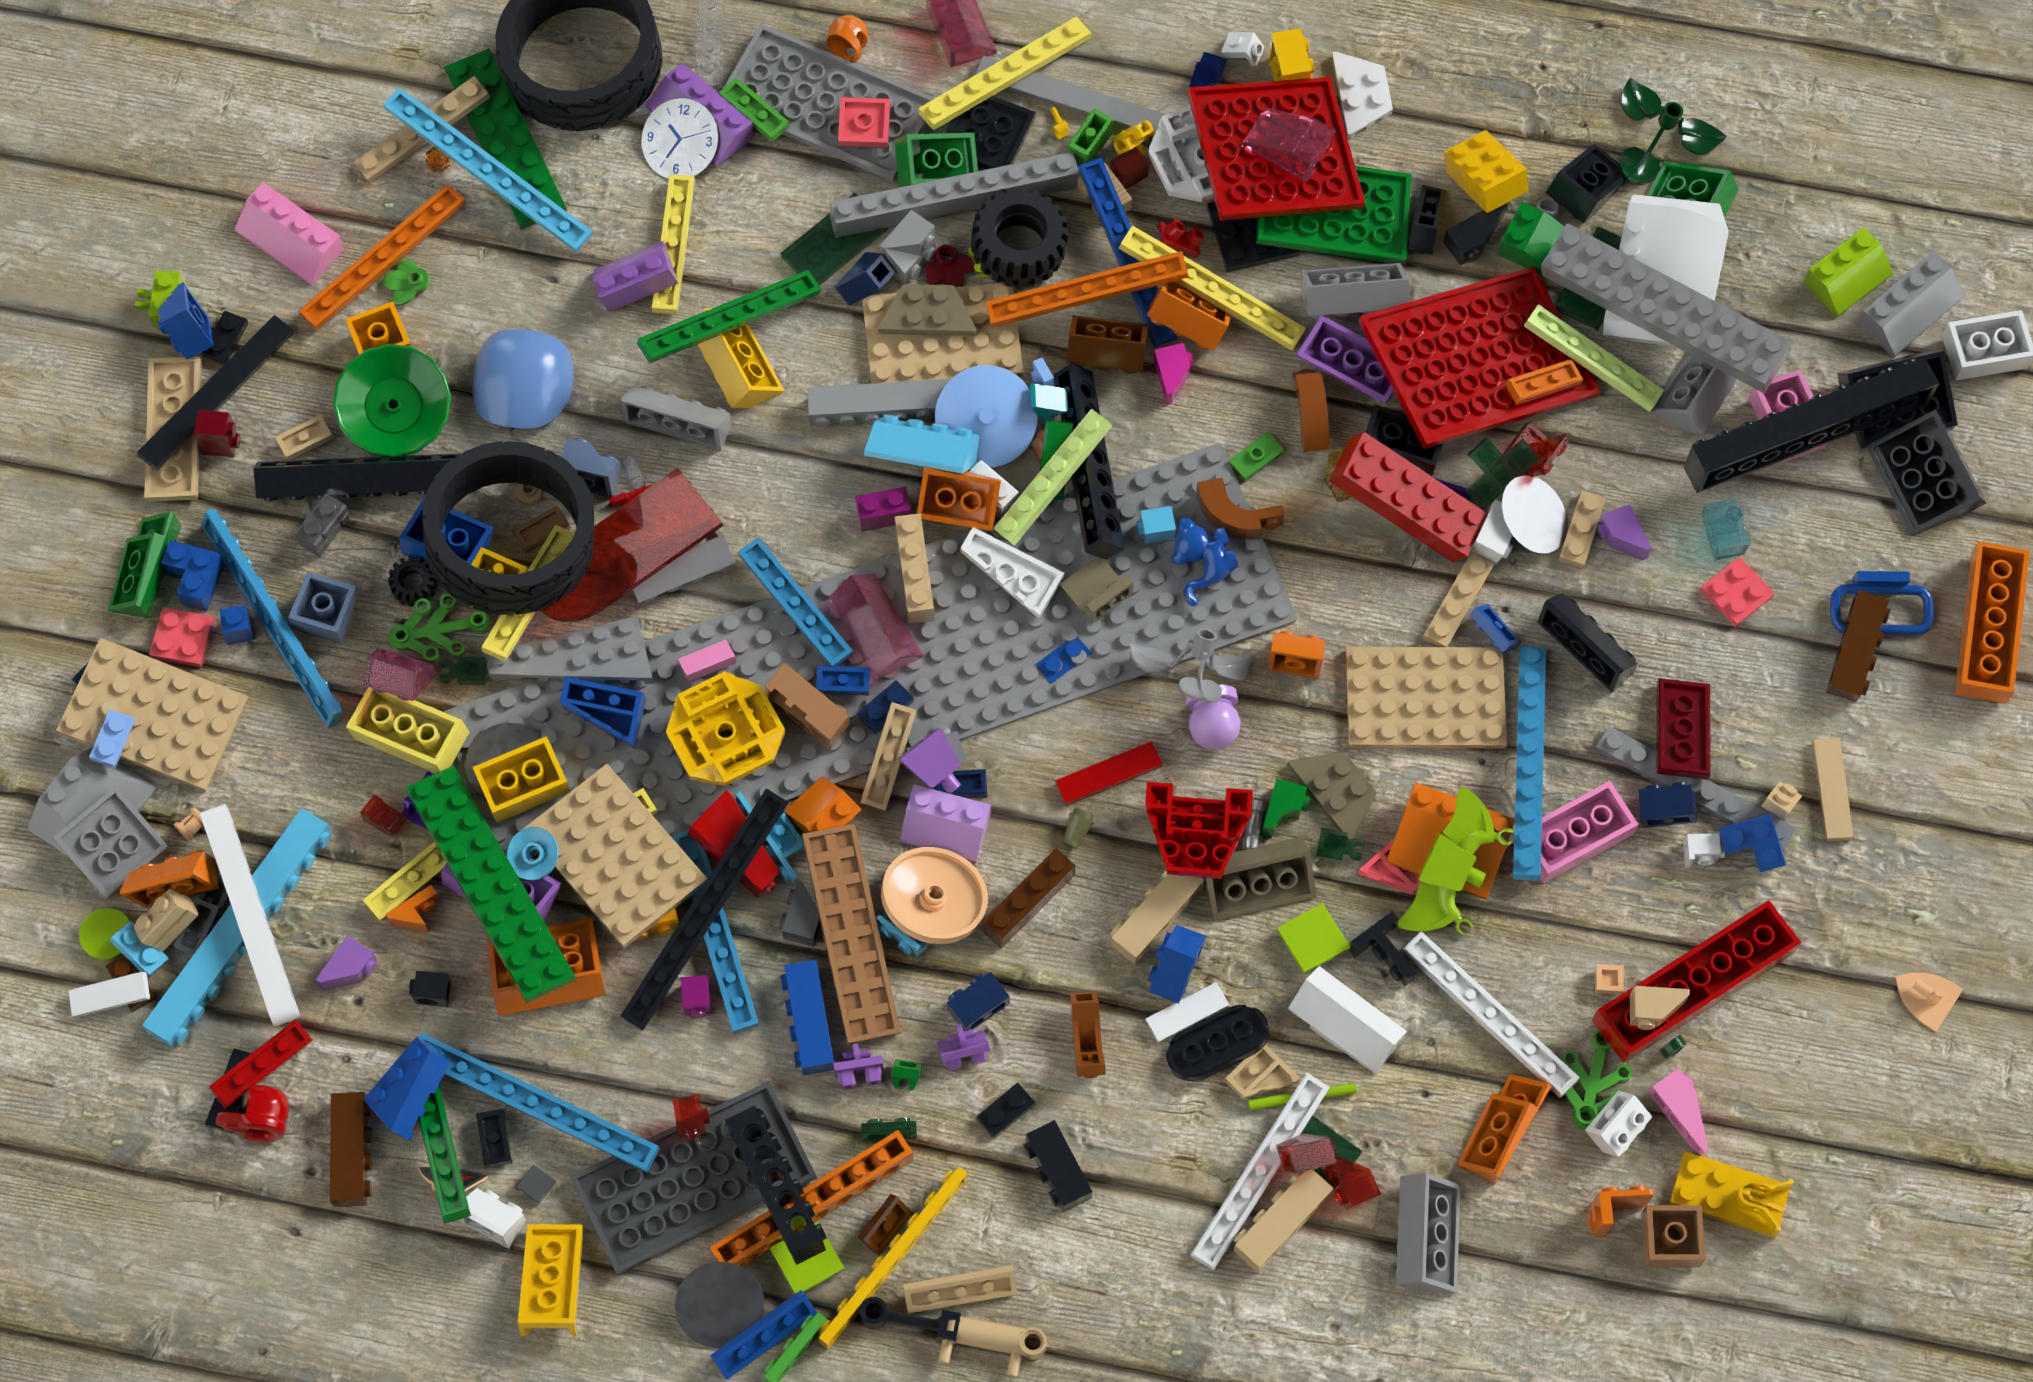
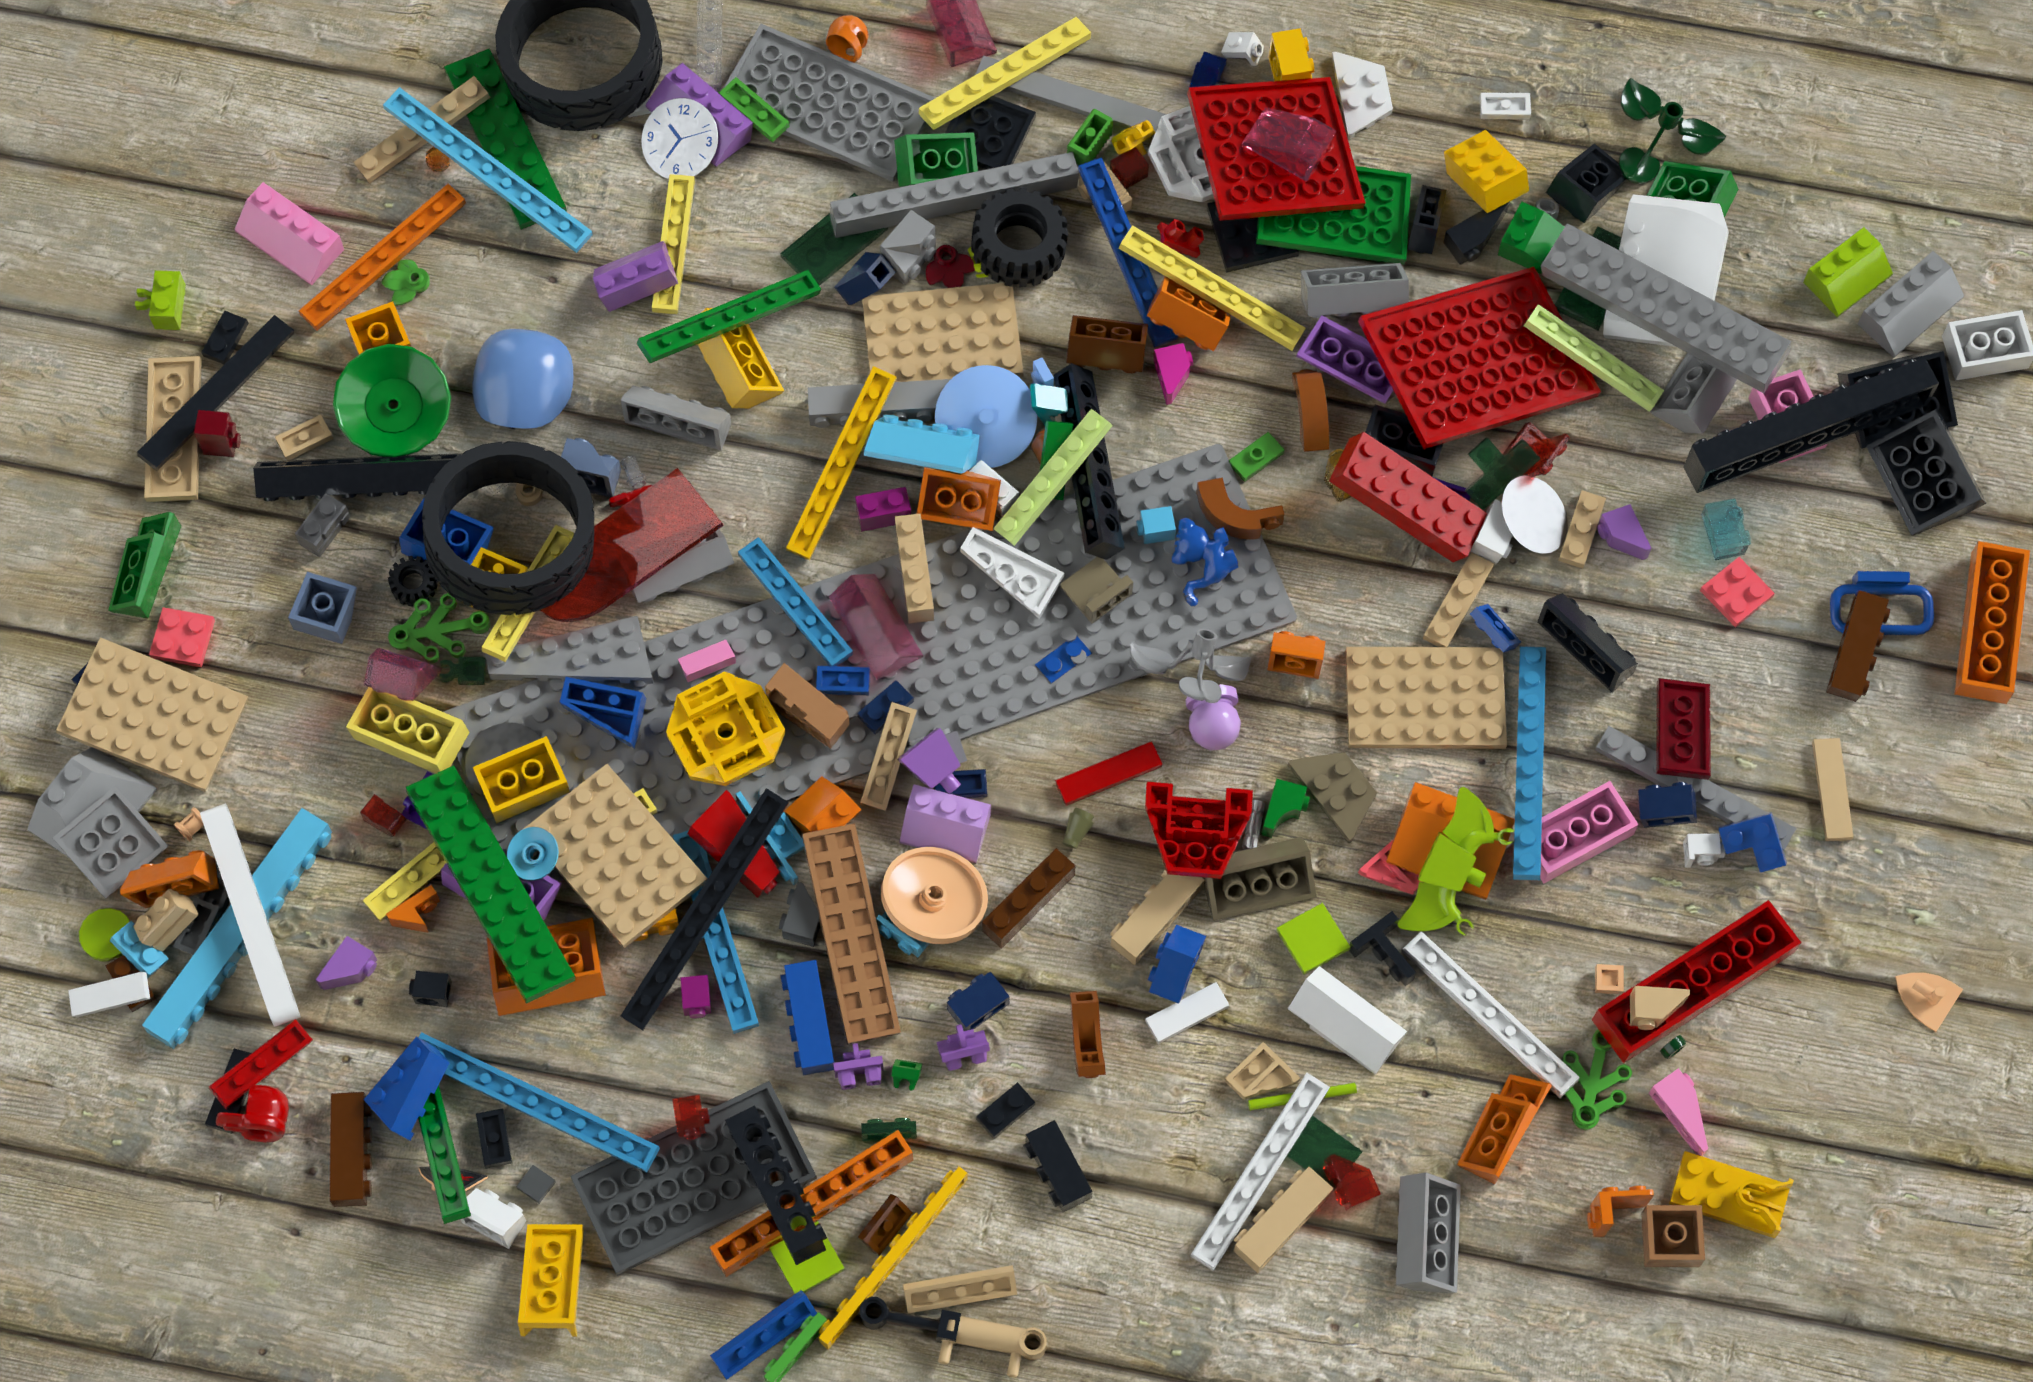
light blue plate [89,709,135,768] -> none
blue slope [157,282,213,360] -> none
blue brick [161,540,225,611] -> none
dark azure plate [201,508,342,728] -> none
blue brick [219,605,254,645] -> none
medium nougat tile [513,505,571,554] -> none
flat silver sticker [675,1262,764,1348] -> none
coral plate [838,97,890,148] -> none
dark tan wing [878,284,976,336] -> none
orange plate [985,251,1189,328] -> none
yellow hand [1050,107,1069,140] -> none
black tile [1166,1005,1269,1082] -> none
clear red slope [1276,1133,1337,1173] -> none
clear green plate [1316,828,1365,861] -> none
orange tile [1505,359,1583,405] -> none
white brick [1585,1090,1652,1157] -> none
tan plate [1762,782,1802,821] -> none
none -> yellow plate [786,366,897,561]
none -> white plate [1480,93,1531,120]

